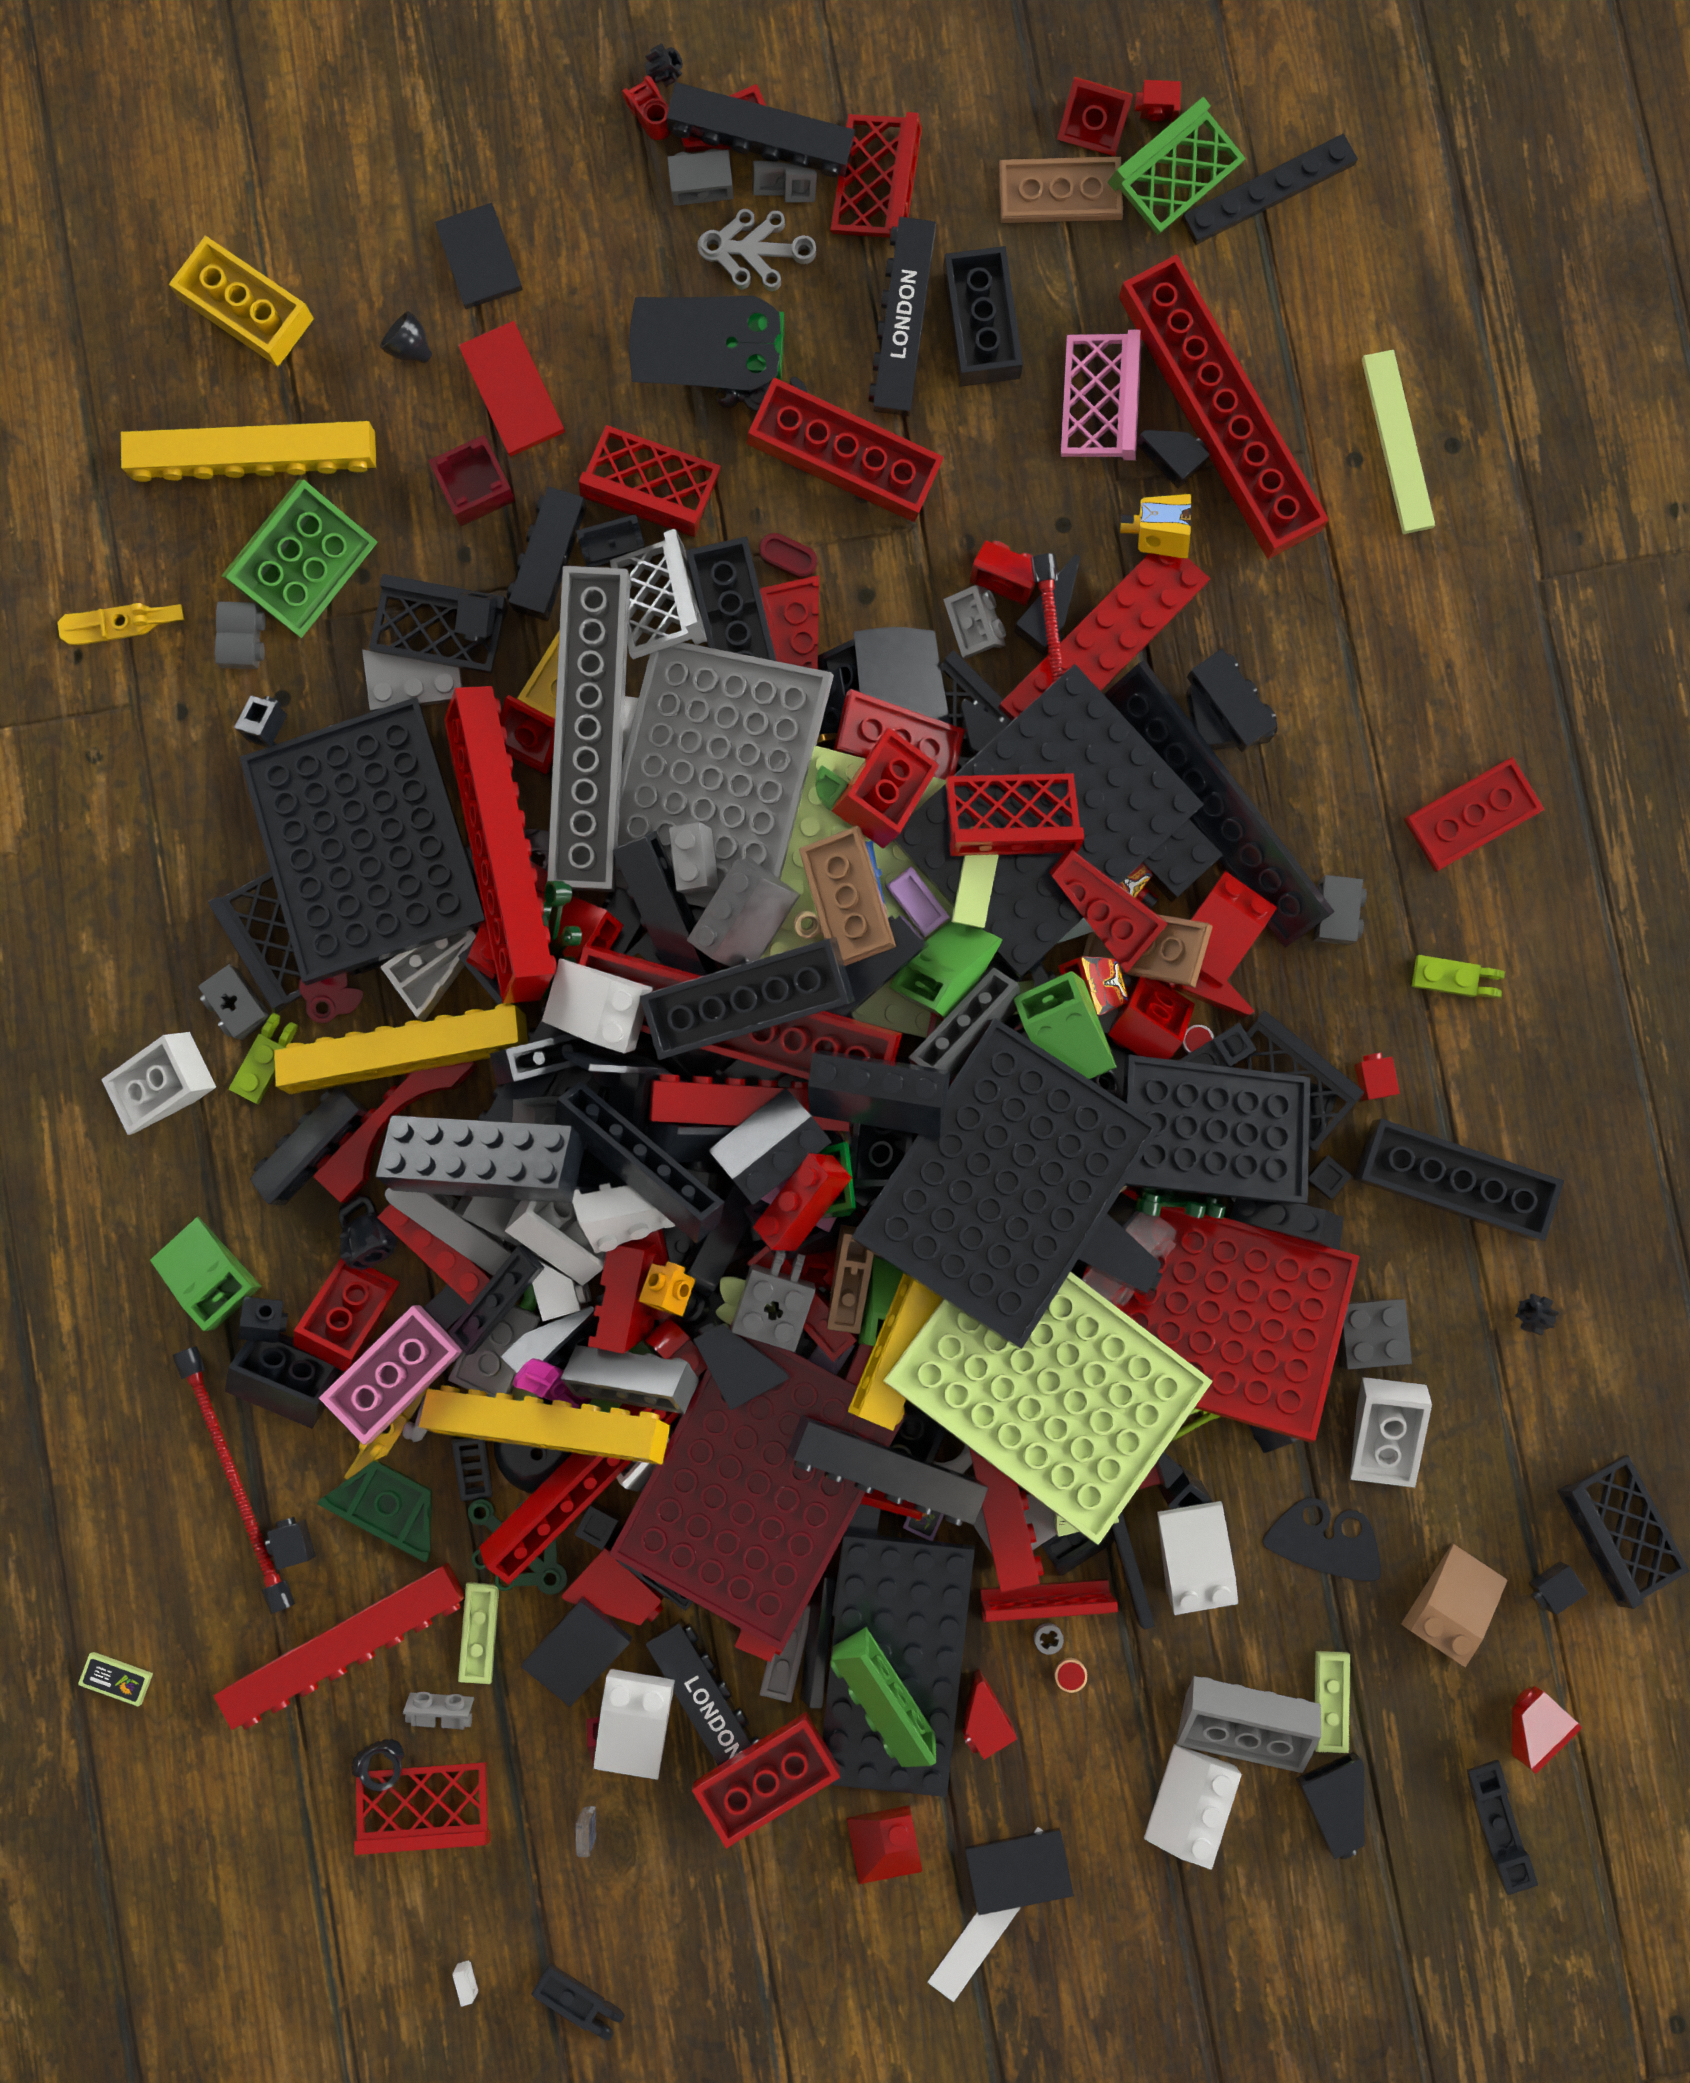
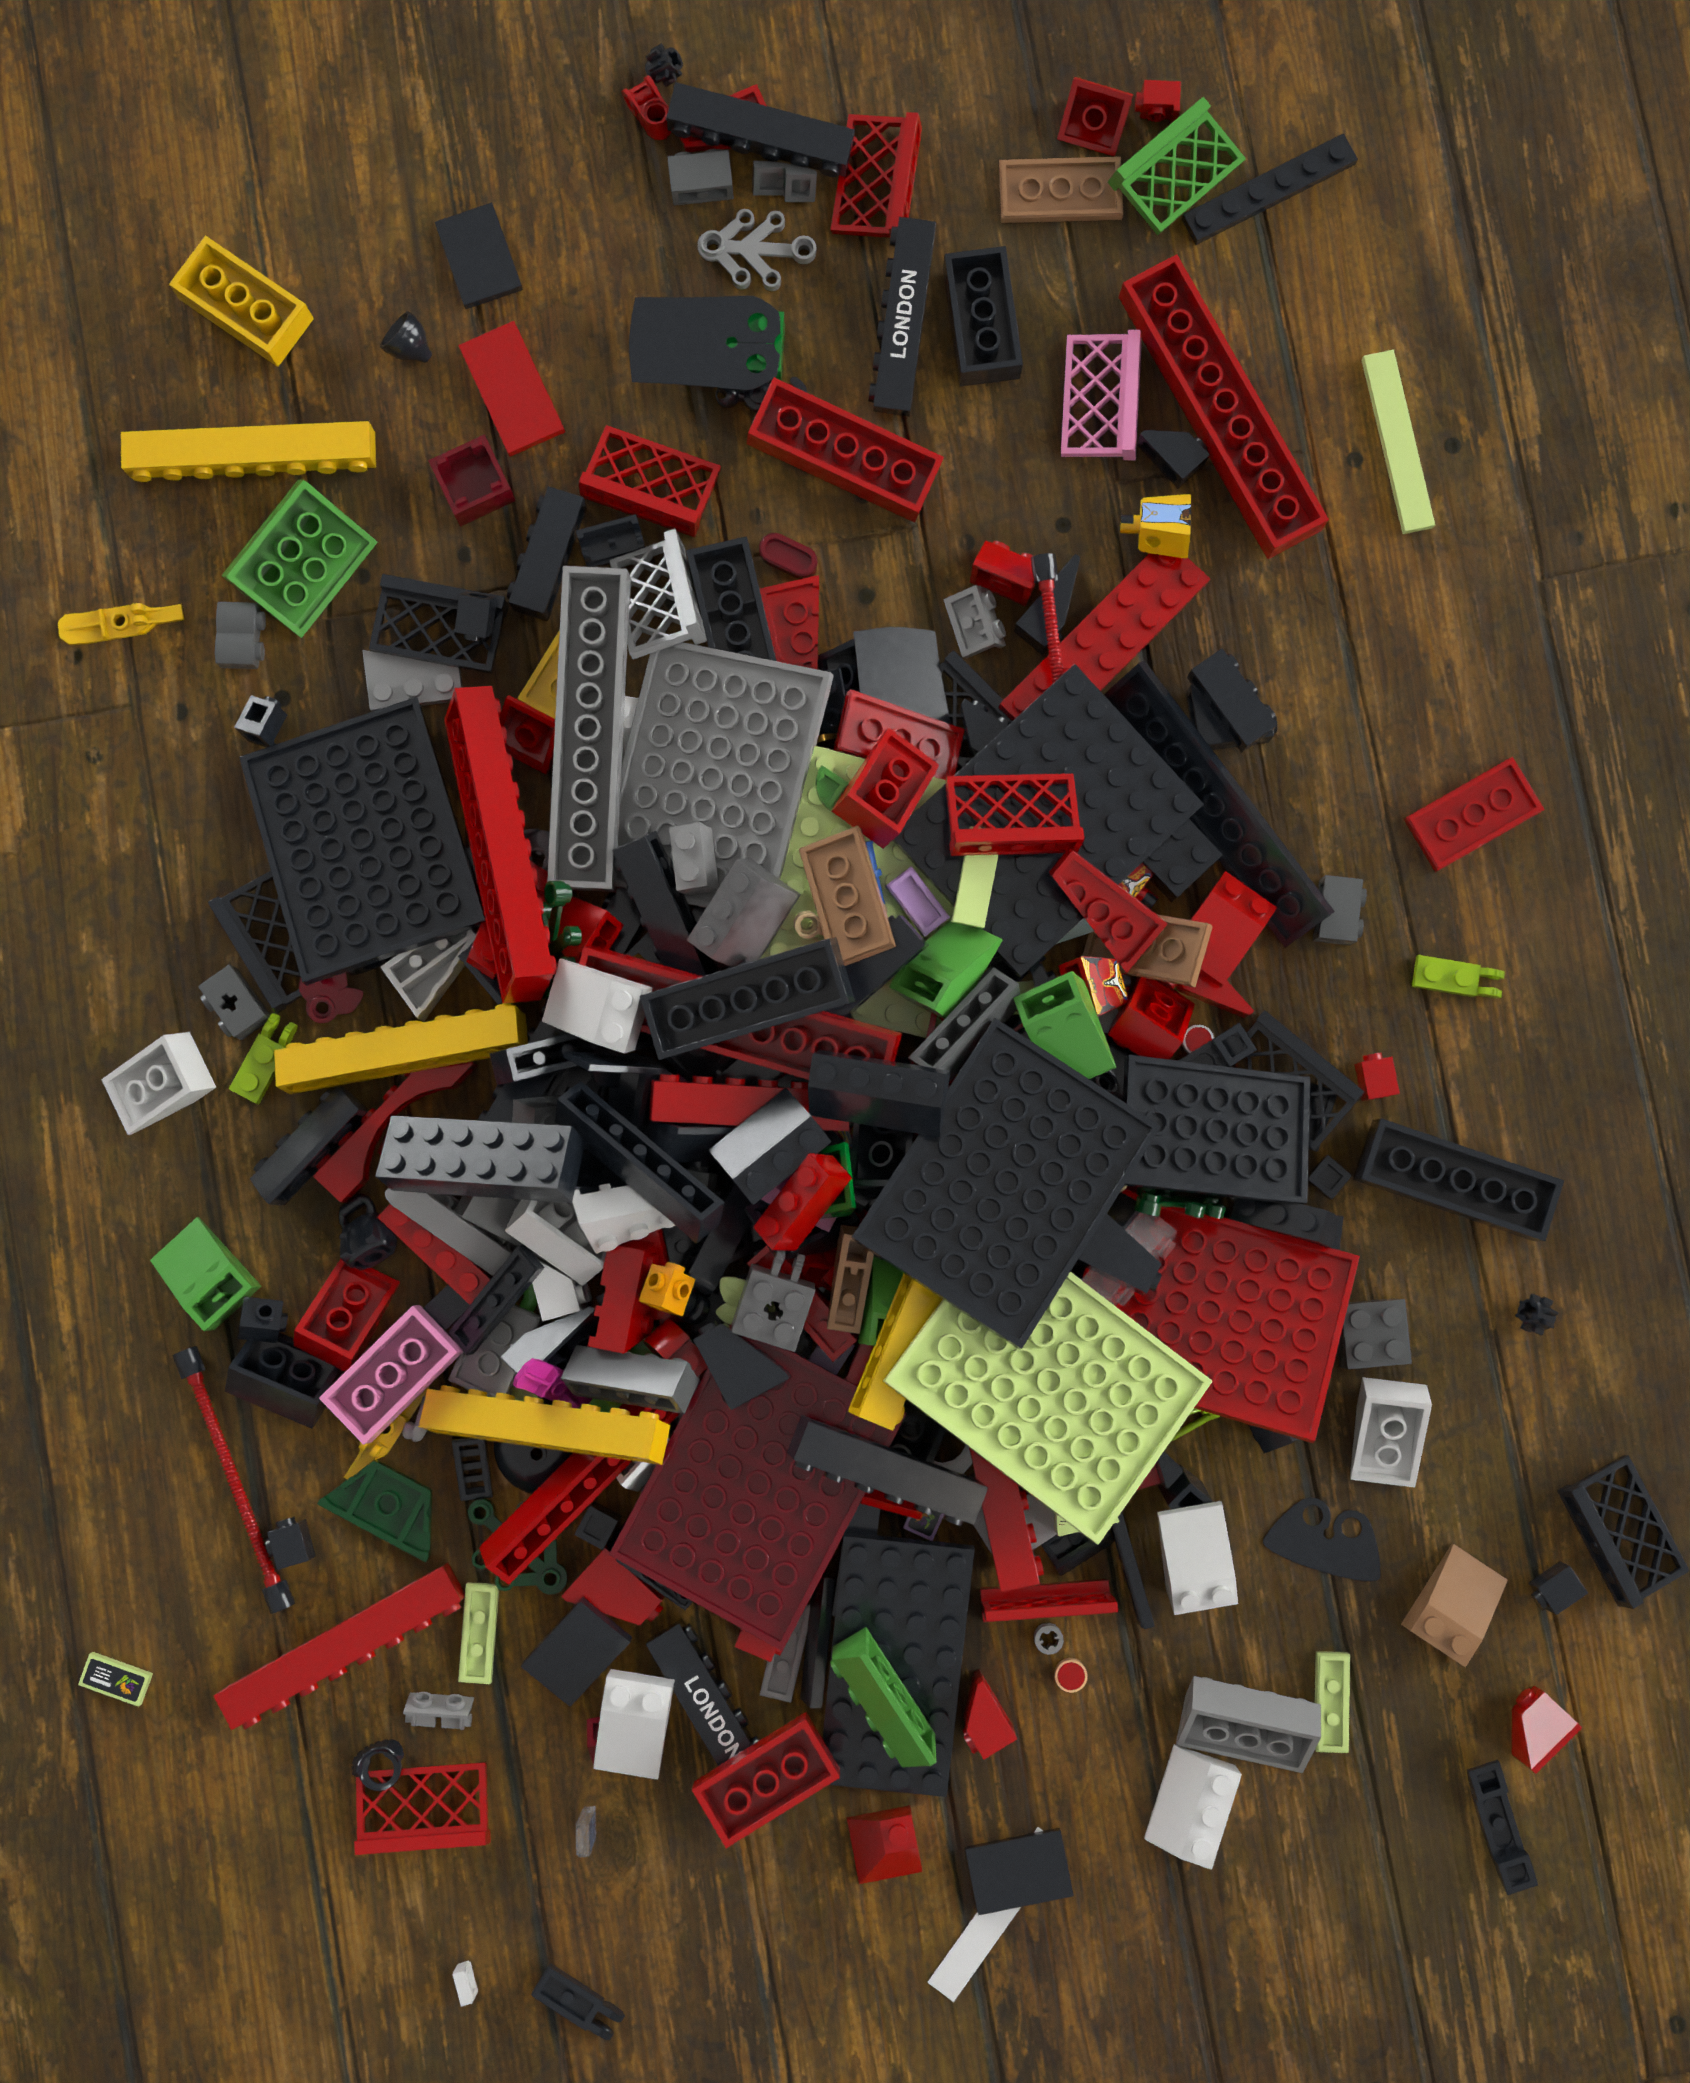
black slope [1296,1752,1365,1859] -> none

